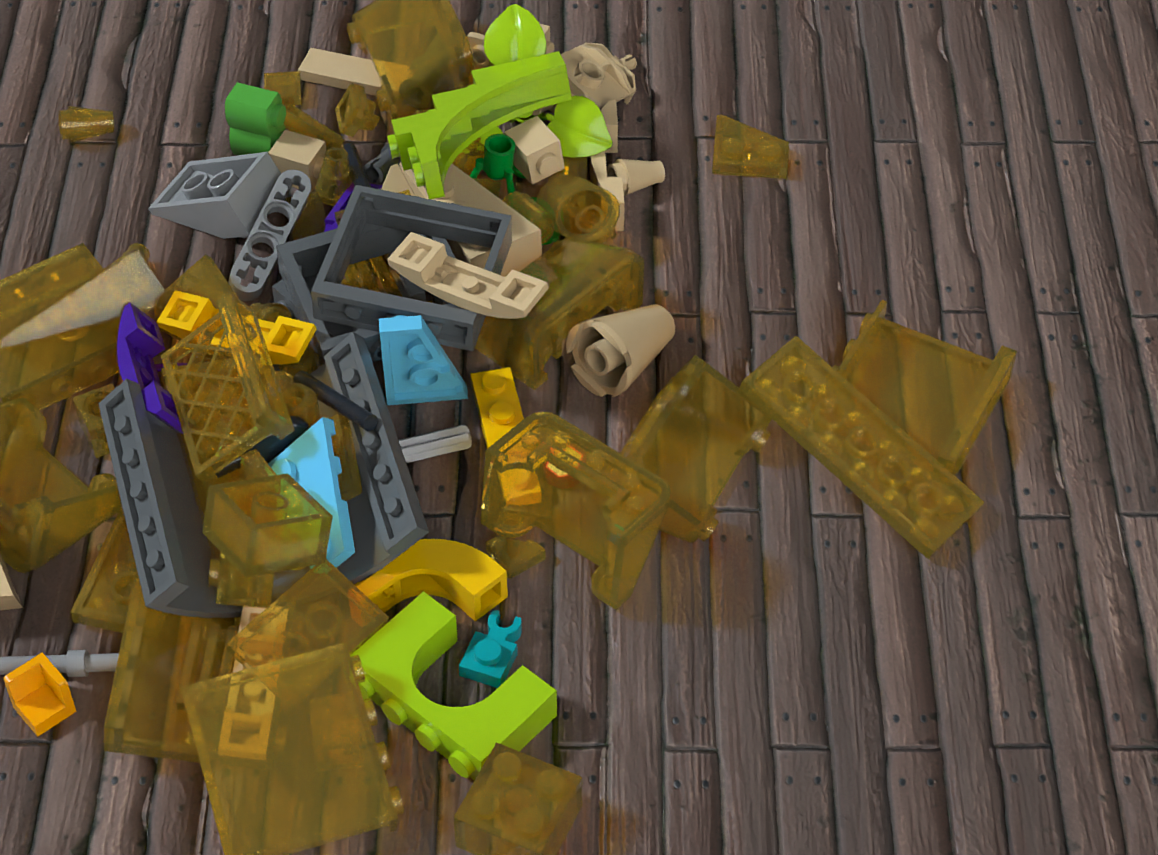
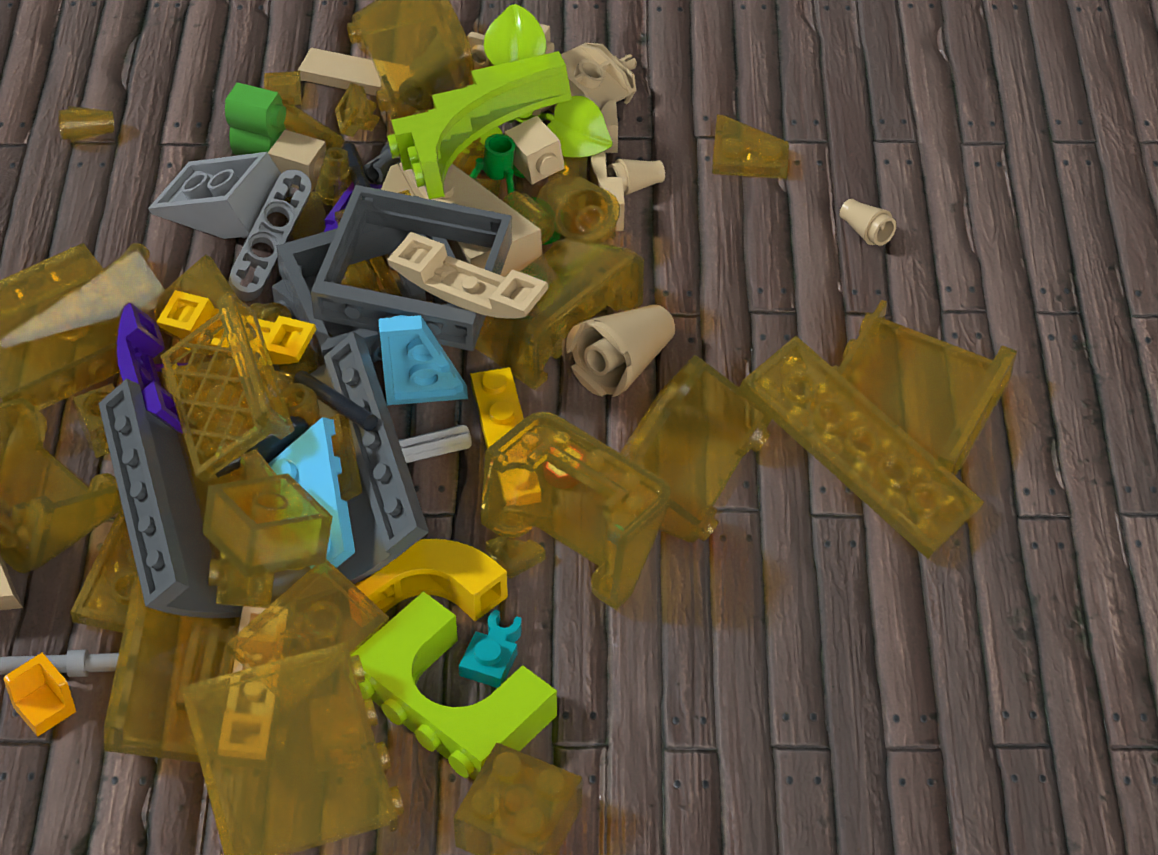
none -> tan cone [840,199,896,246]

